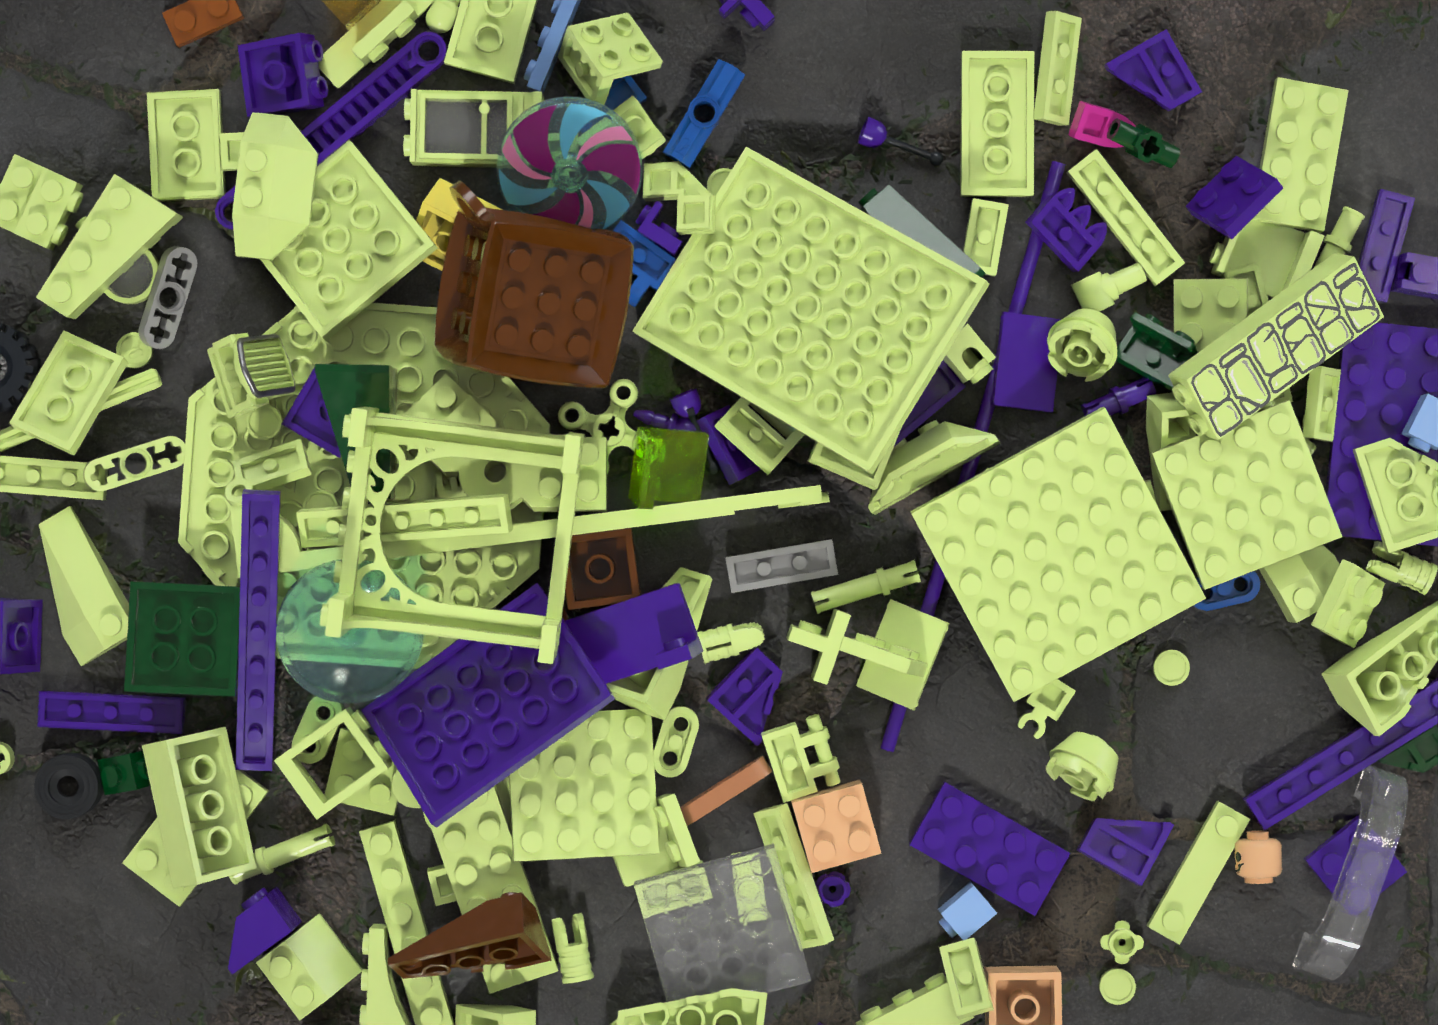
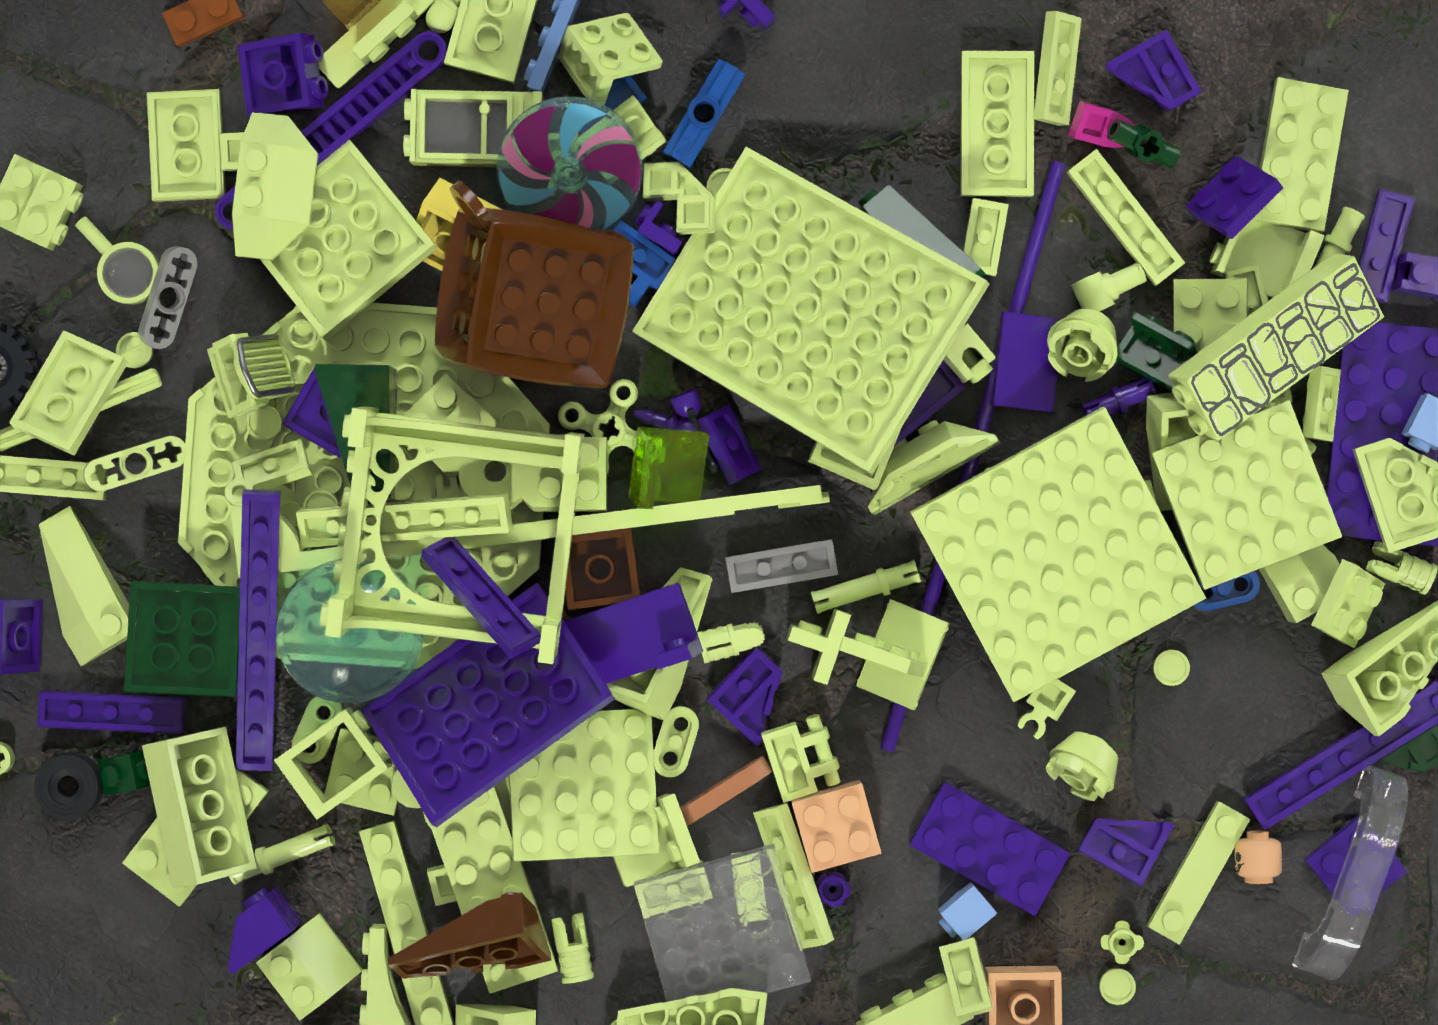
yellowish green wedge [36,174,183,319] -> none
yellowish green plate [714,397,805,475] -> none
hinge [857,116,943,166] -> none
dark purple plate [1025,188,1107,272] -> none
none -> dark purple tile [421,537,541,659]

